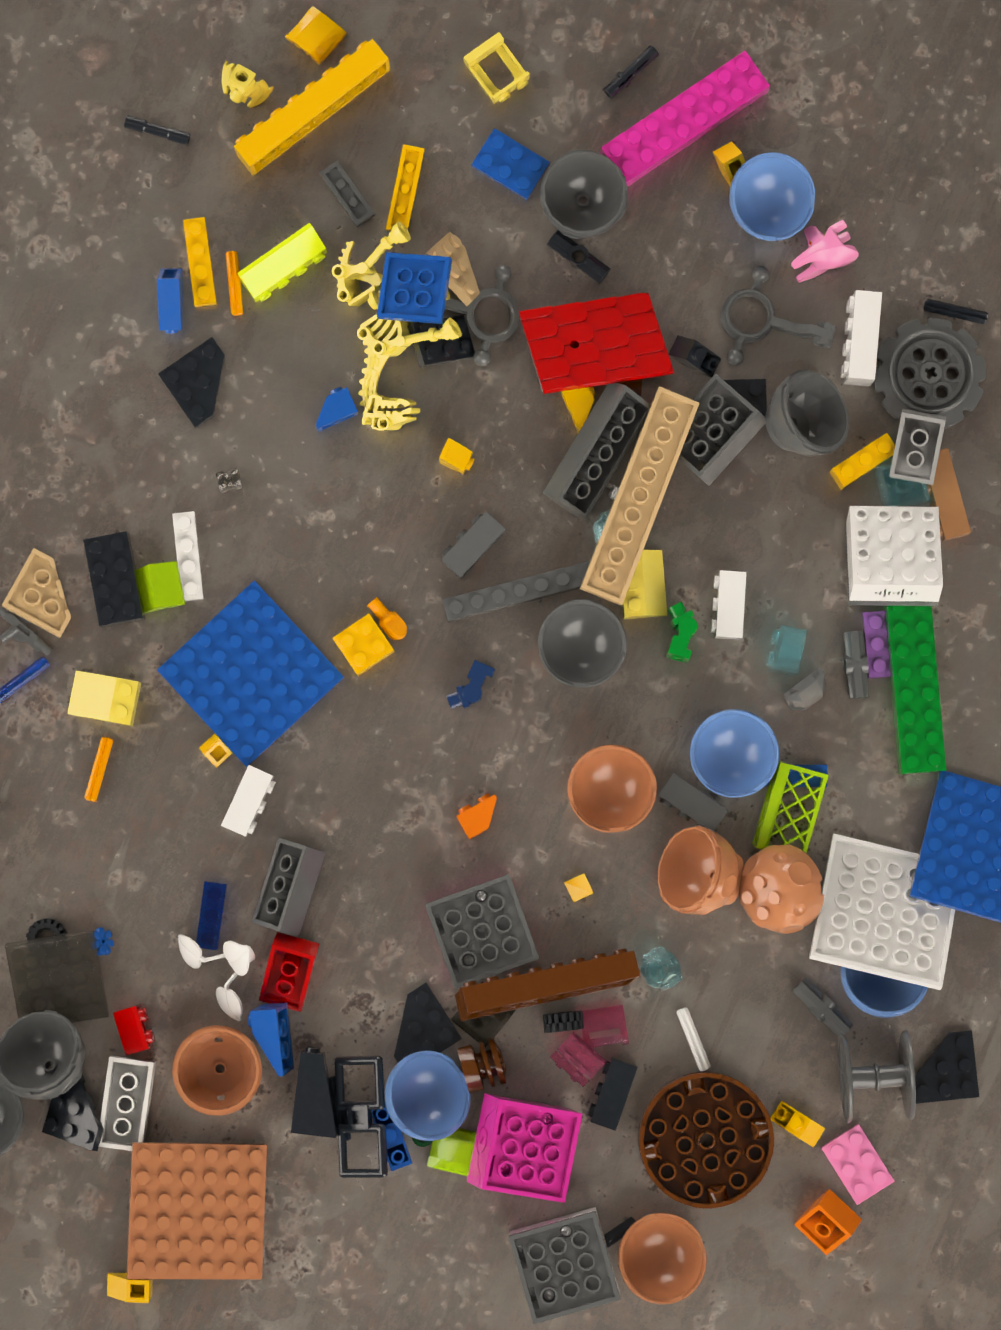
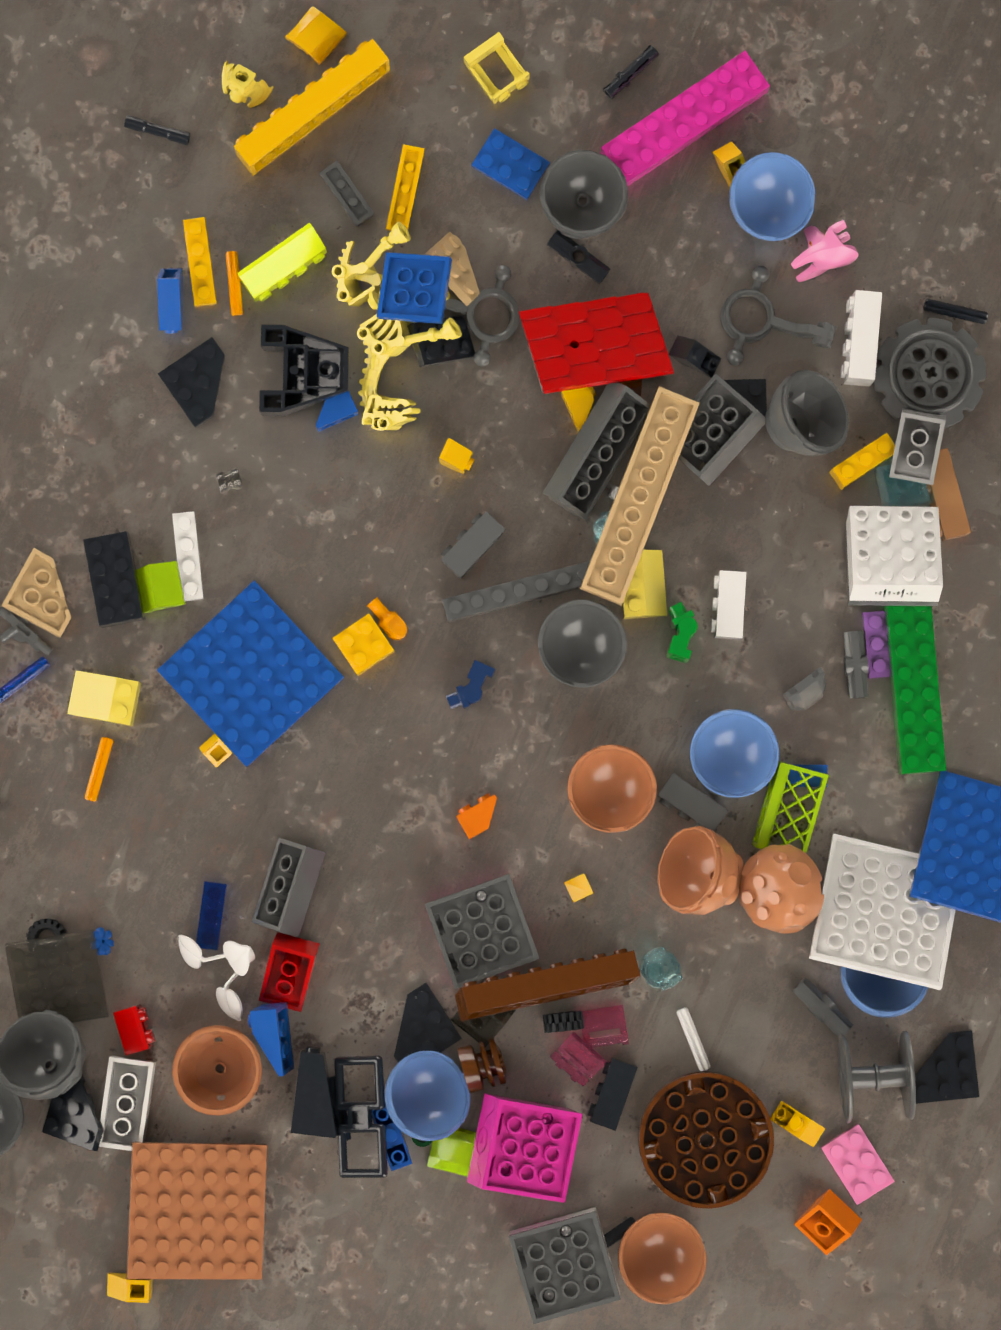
white brick [221,765,276,837] -> none
clear light blue brick [766,625,807,677] -> none
none -> black wedge [259,324,349,416]

